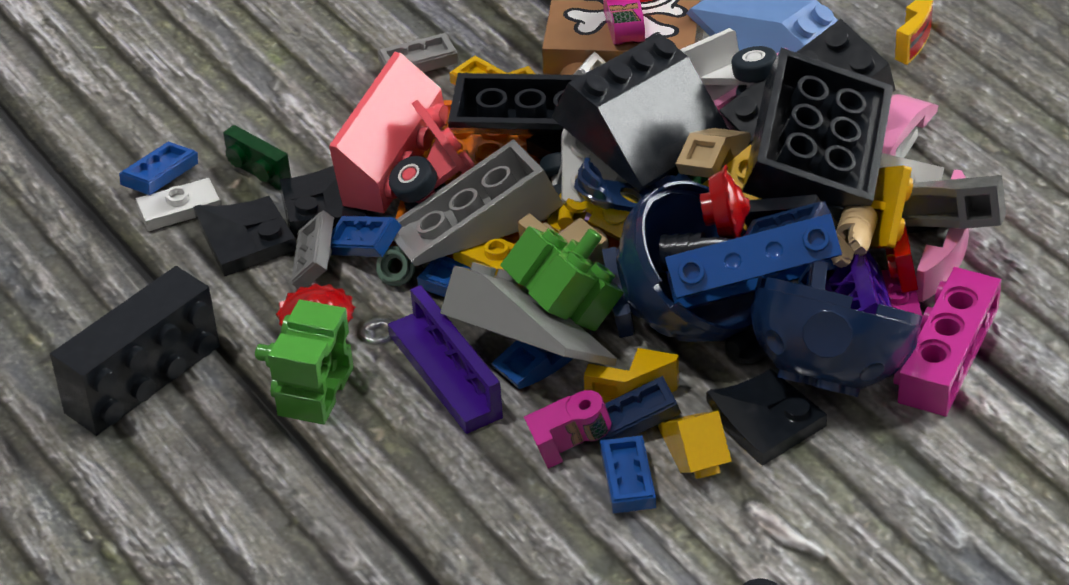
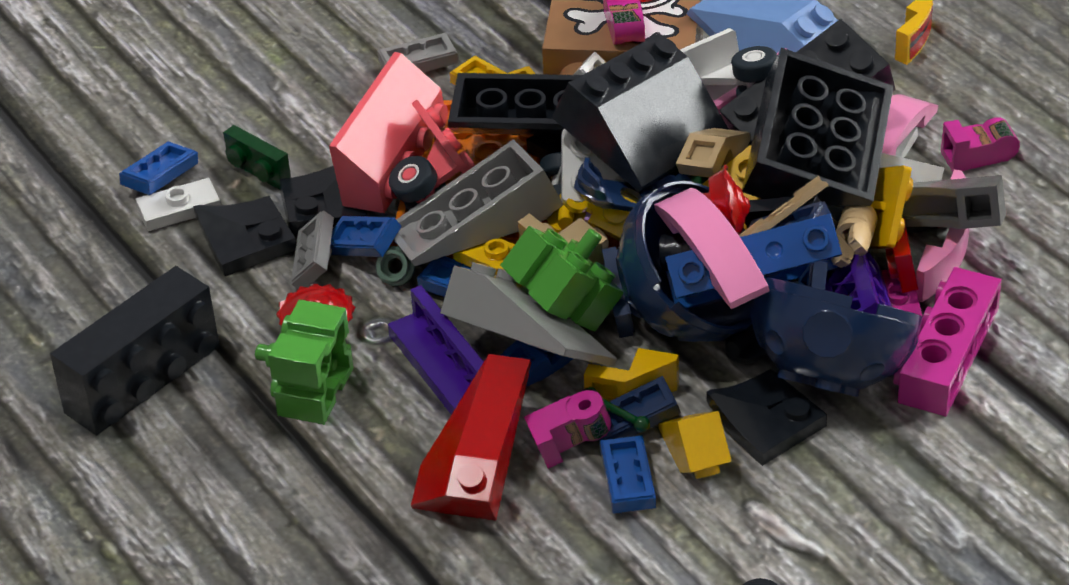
none -> red wedge [411,354,531,521]
none -> dark green hinge [583,387,650,433]
none -> bright pink slope [654,188,769,309]
none -> tan piece [739,175,829,237]
none -> dark pink leg [941,117,1020,172]

